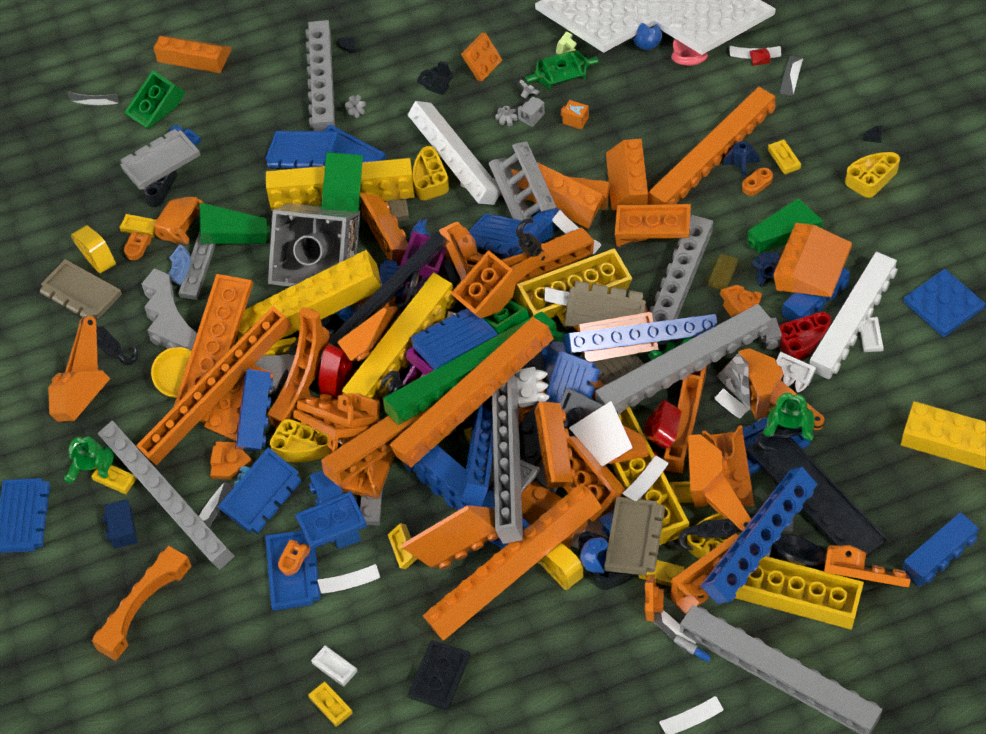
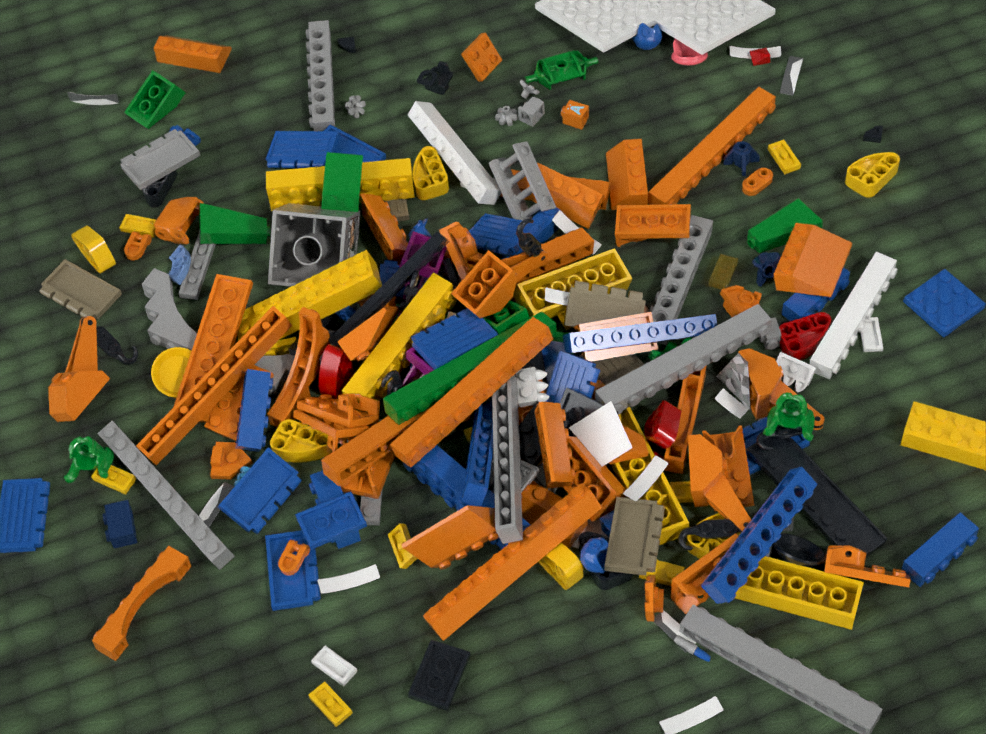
yellowish green tile [556,32,577,54] -> none

